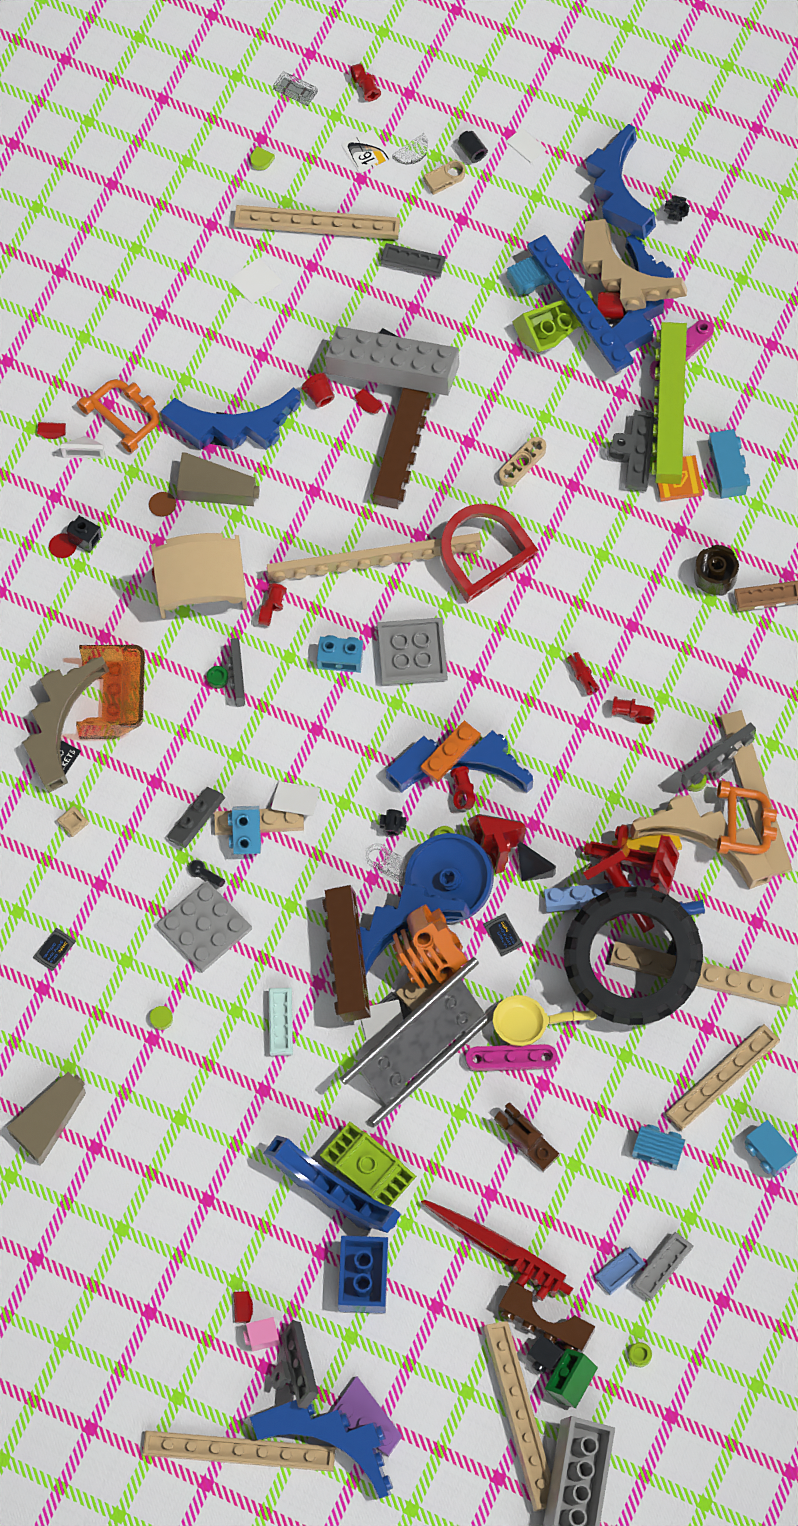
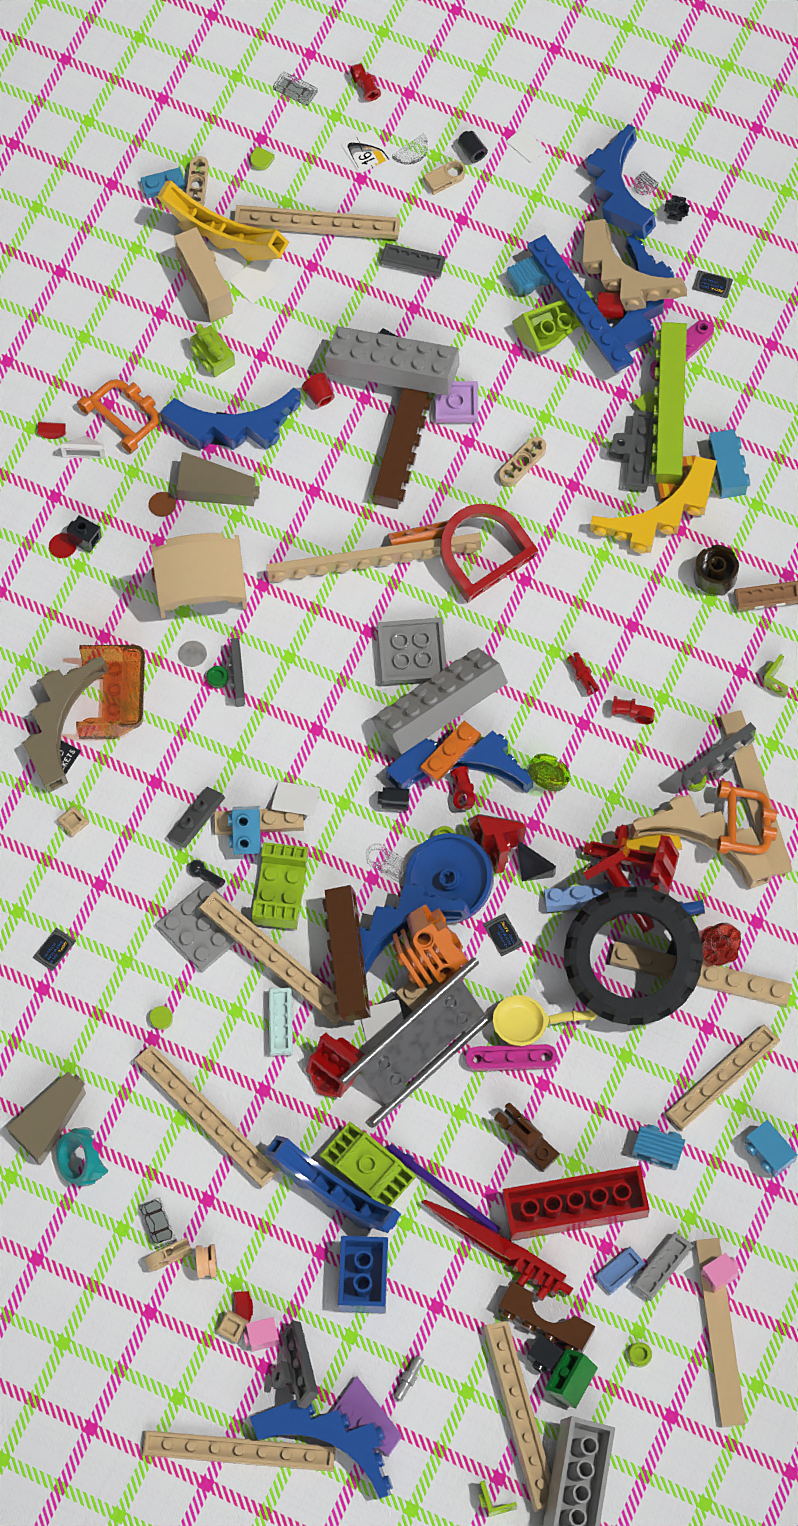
red connector [258,583,287,626] -> none
dark azure brick [317,635,364,673] -> none
red piece [354,388,383,414] -> none
black gear [379,809,407,836] -> none
none -> teal piece [56,1127,108,1186]
none -> tan plate [135,1044,278,1188]
none -> tile [138,1197,177,1249]
none -> dark azure plate [140,167,186,199]
none -> tan piece [144,1238,192,1272]
none -> yellow arch [157,180,289,261]
none -> tan brick [174,227,233,323]
none -> flat silver sticker [179,641,207,667]
none -> tan beam [186,156,209,206]
none -> lime brick [190,324,235,377]
none -> light nougat wheel [196,1244,217,1279]
none -> tan plate [199,891,342,1025]
none -> tan tile [216,1310,249,1343]
none -> lime plate [252,842,309,930]
none -> red piece [306,1033,365,1098]
none -> light grey brick [372,647,508,755]
none -> black brick [377,787,410,811]
none -> dark purple bar [387,1143,501,1233]
none -> orange plate [388,520,455,546]
none -> light grey bar [394,1355,424,1402]
none -> lavender plate [435,381,478,423]
none -> lime bracket [478,1480,517,1517]
none -> red brick [502,1165,650,1241]
none -> clear neon green tile [527,753,571,791]
none -> yellow arch [590,456,717,554]
none -> lime tile [633,391,658,413]
none -> clear tile [634,171,659,195]
none -> sticker [692,270,733,298]
none -> tan tile [696,1238,746,1428]
none -> clear red plate [700,923,741,966]
none -> bright pink brick [701,1253,740,1292]
none -> lime bracket [763,654,789,698]

